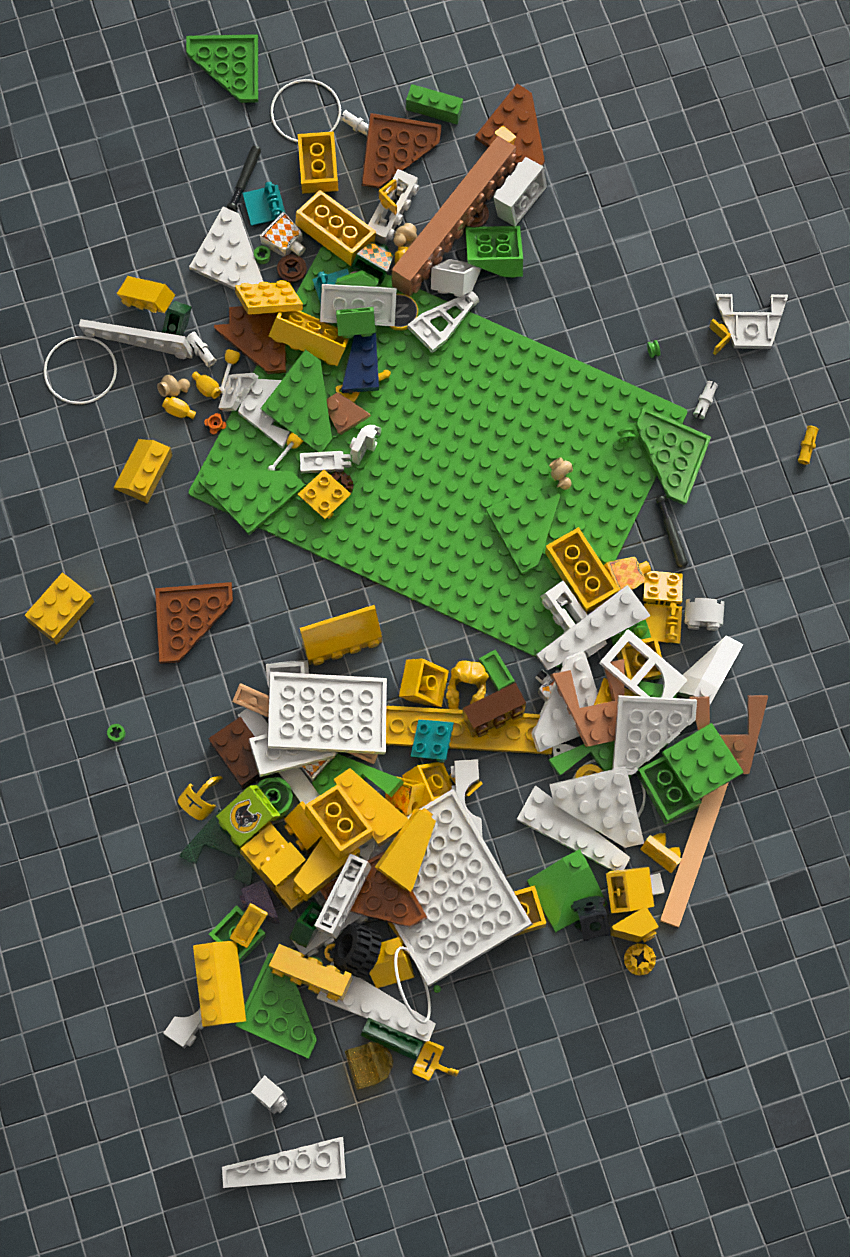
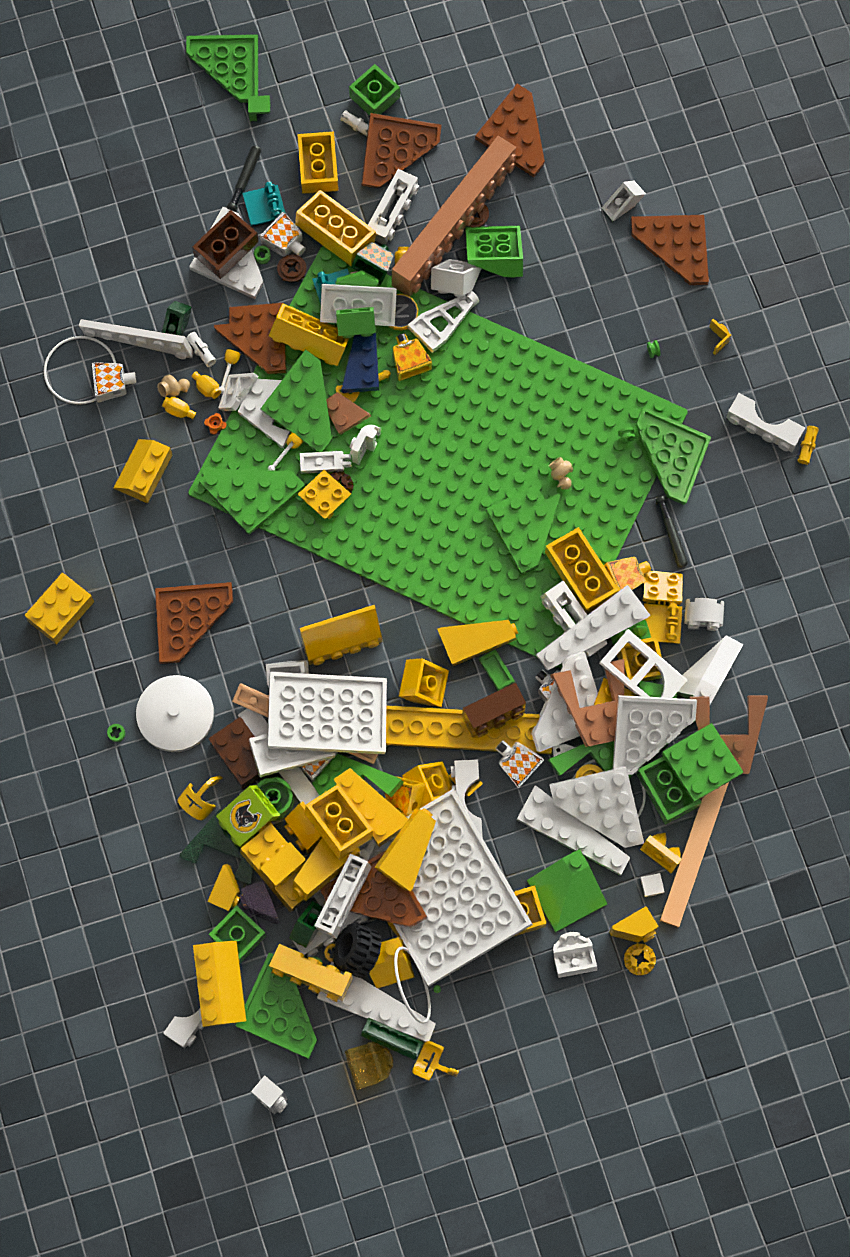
yellow brick [117,276,175,313] -> none
white wing [222,1137,346,1188] -> none
yellow plate [230,903,268,948] -> none
yellow plate [235,280,303,314] -> none
white piece [270,79,341,143] -> none
yellow bracket [379,178,397,215] -> none
tan animal [393,223,417,247] -> none
bright green brick [406,84,463,125] -> none
teal hinge [411,719,454,763] -> none
yellow hair [446,661,489,710] -> none
white brick [494,157,547,226] -> none
yellow slope [495,126,516,145] -> none
black piece [571,896,611,941] -> none
yellow slope [606,867,654,913] -> none
white pin [693,381,718,419] -> none
white wing [715,294,788,349] -> none
none -> white torso [92,363,136,402]
none -> white dish [136,675,214,752]
none -> reddish brown brick [192,210,259,279]
none -> yellow slope [207,864,241,911]
none -> bright green panel [248,95,271,121]
none -> bright green brick [349,64,400,116]
none -> torso [393,334,432,381]
none -> yellow slope [437,620,519,666]
none -> torso [495,740,544,788]
none -> white slope [553,932,597,978]
none -> white slope [602,181,645,221]
none -> dark orange plate [631,215,709,285]
none -> white arch [726,393,805,452]

